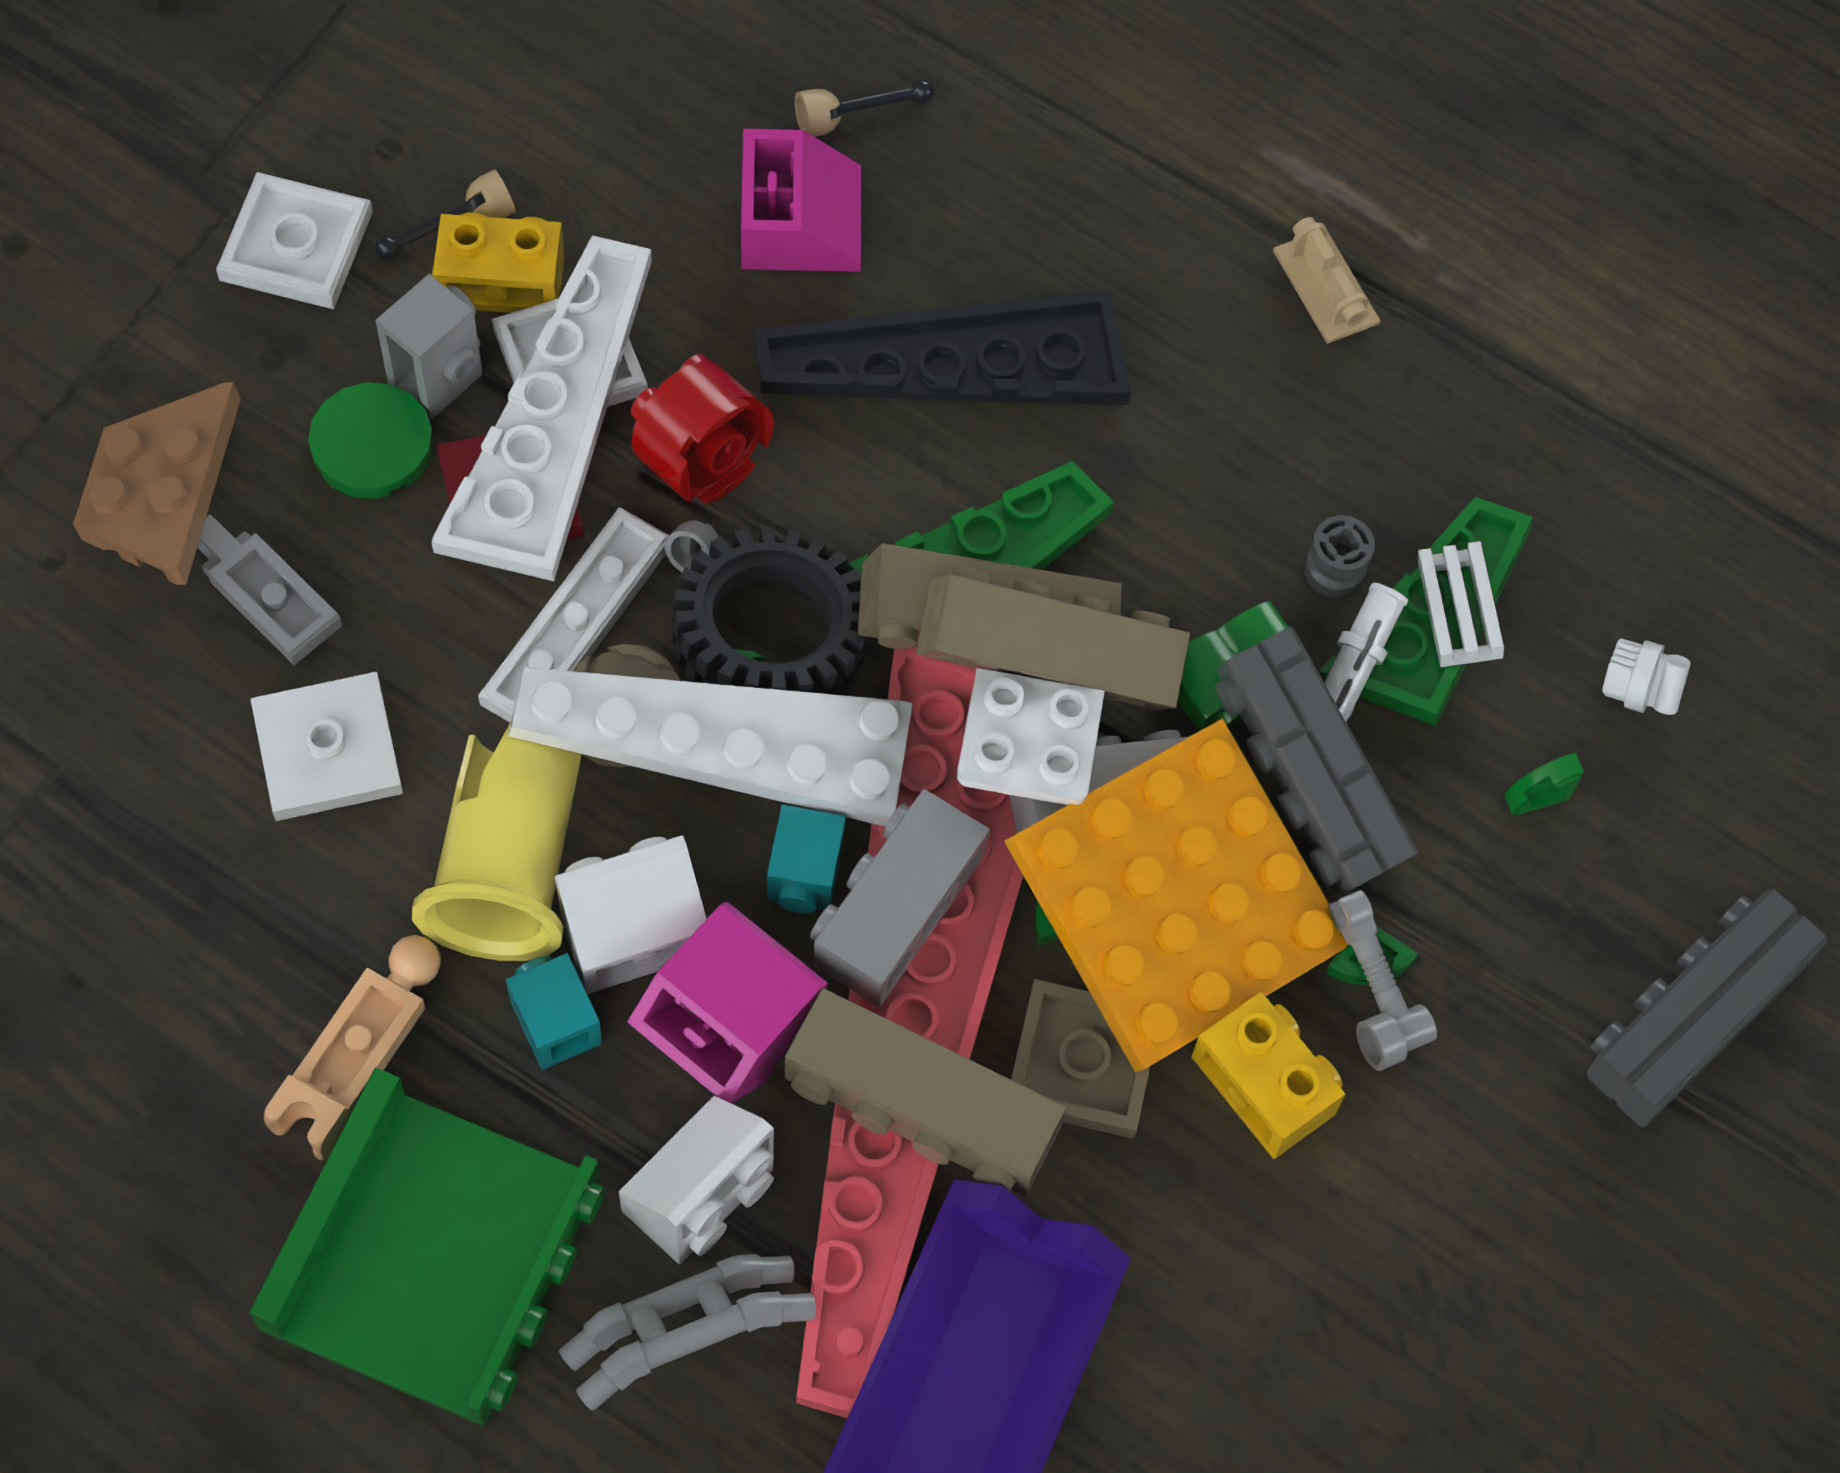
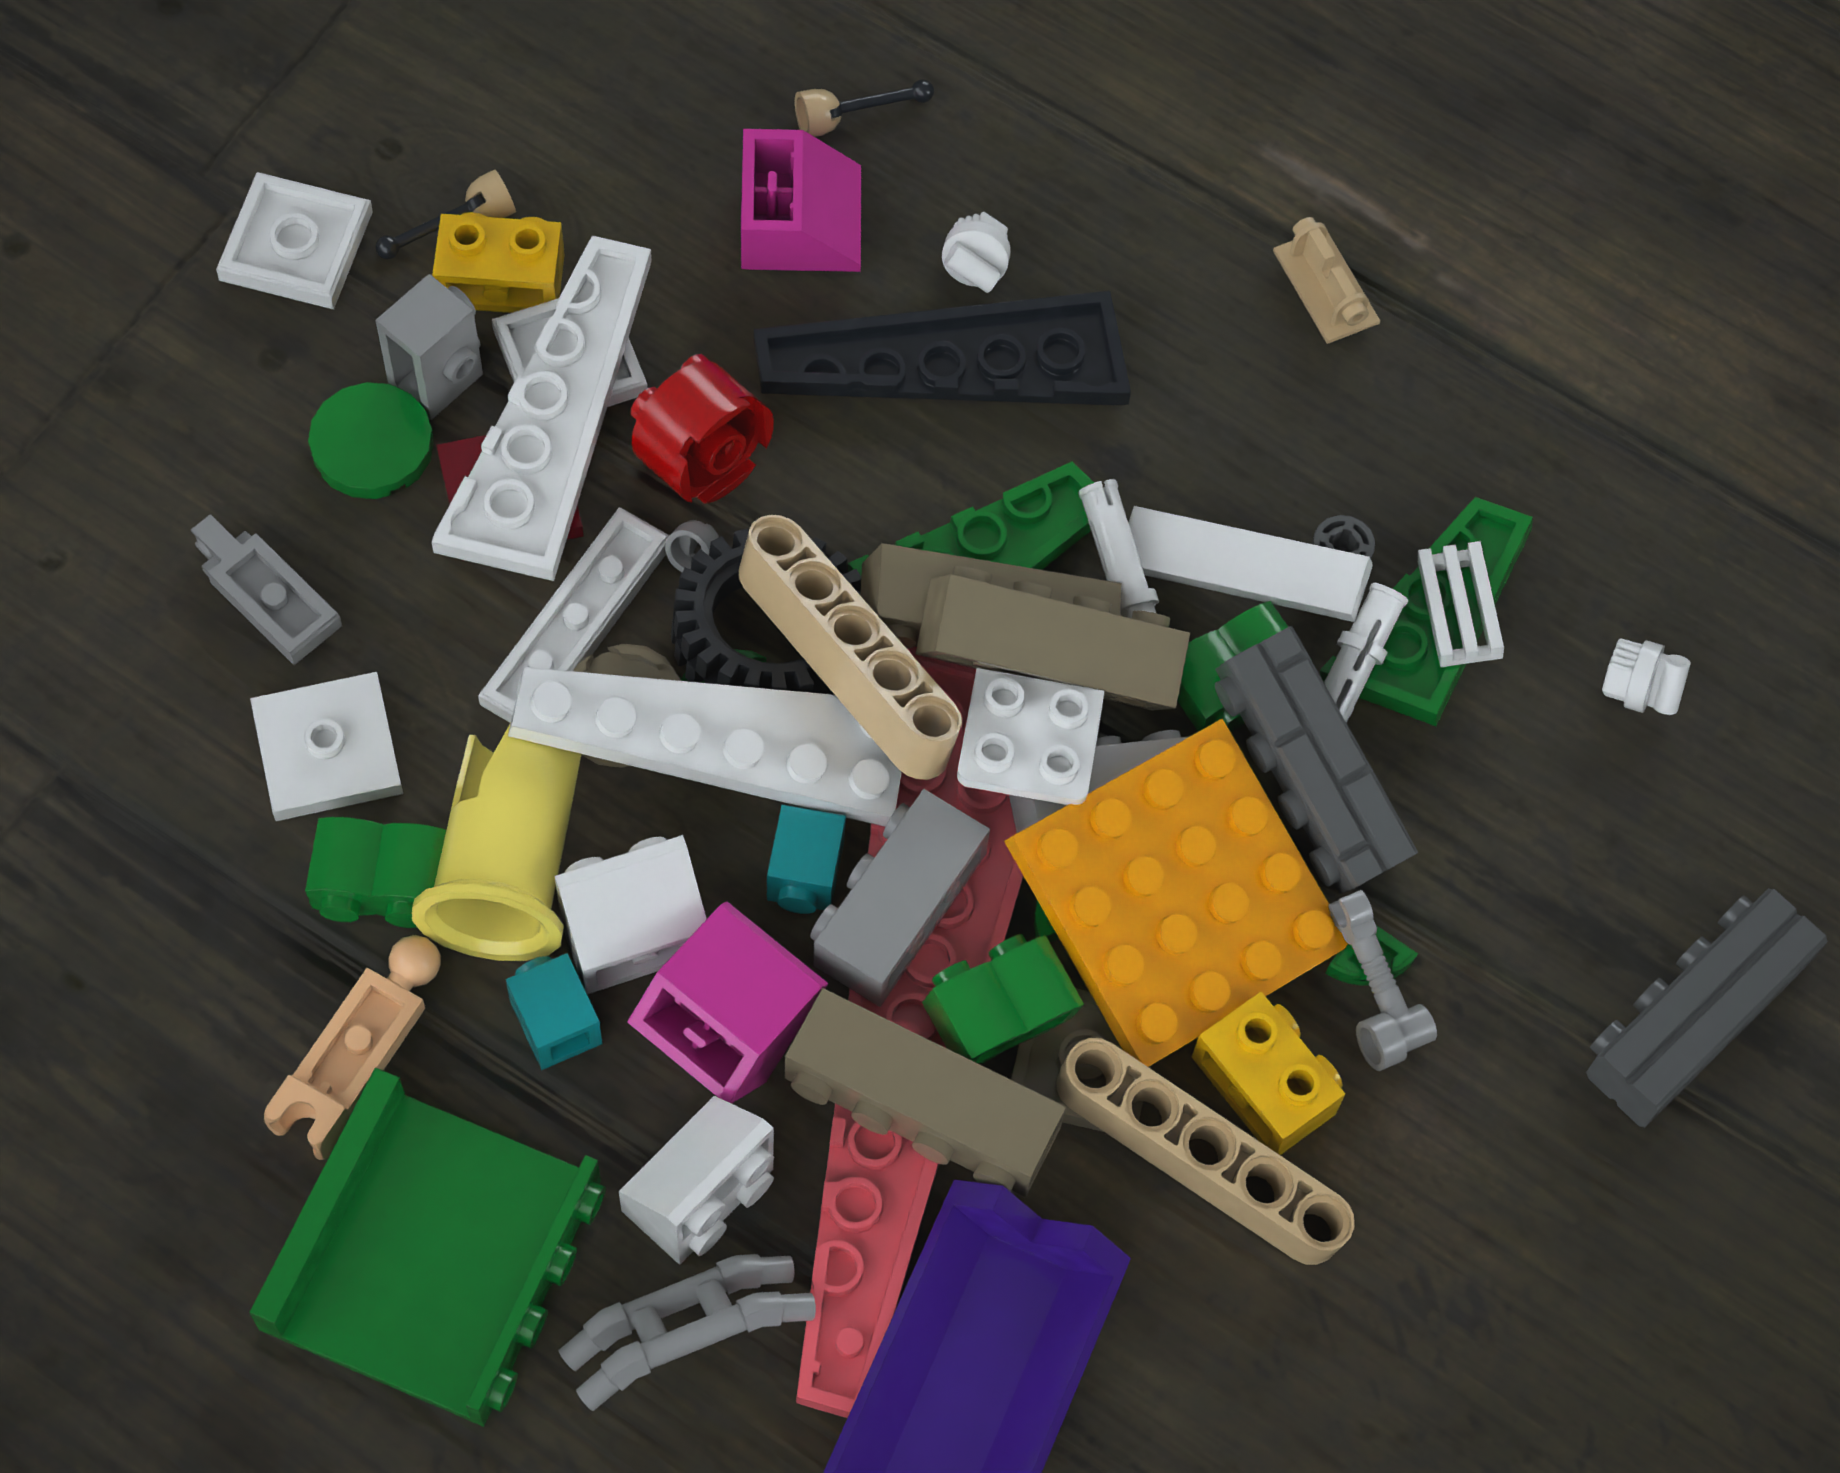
medium nougat wing [73,382,241,585] -> none
green tile [1504,753,1584,815] -> none
none -> green brick [305,817,446,928]
none -> tan beam [739,515,962,780]
none -> green brick [922,934,1084,1064]
none -> white piece [942,212,1011,293]
none -> tan beam [1056,1038,1355,1265]
none -> white pin [1078,479,1159,618]
none -> white tile [1128,506,1373,622]

